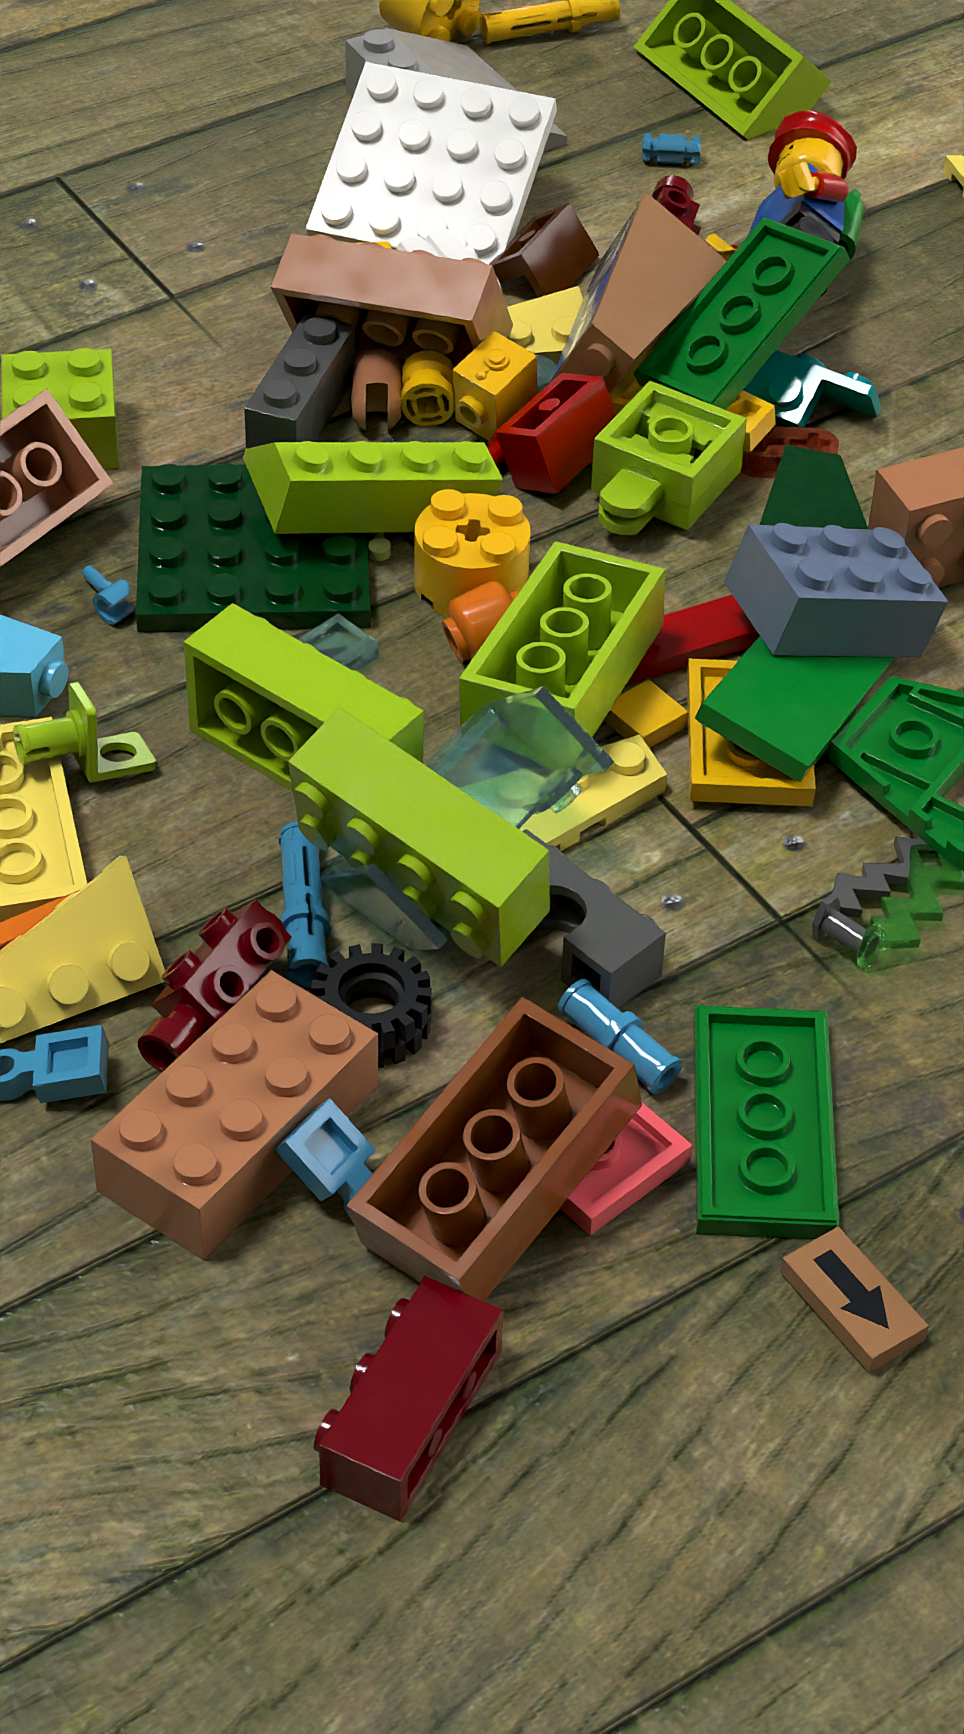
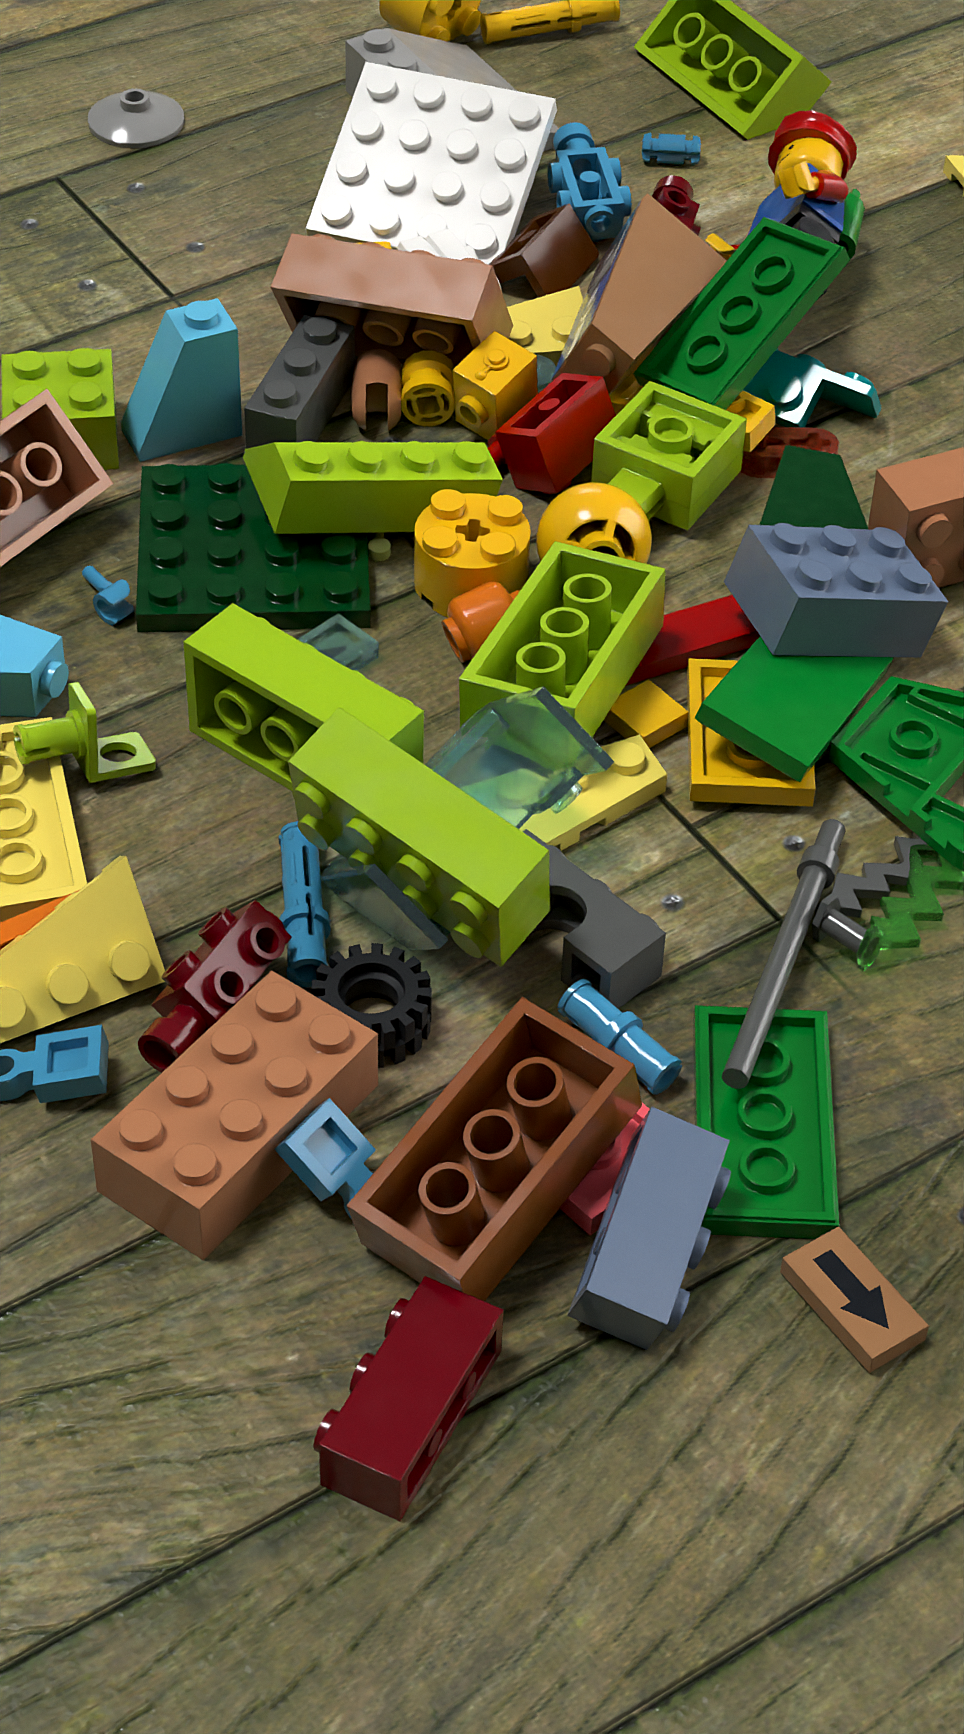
none -> light grey dish [88,89,184,149]
none -> medium azure slope [121,298,243,462]
none -> yellow brick [536,482,652,564]
none -> dark azure brick [547,122,632,242]
none -> sand blue brick [567,1107,731,1350]
none -> dark grey bar [722,819,846,1089]

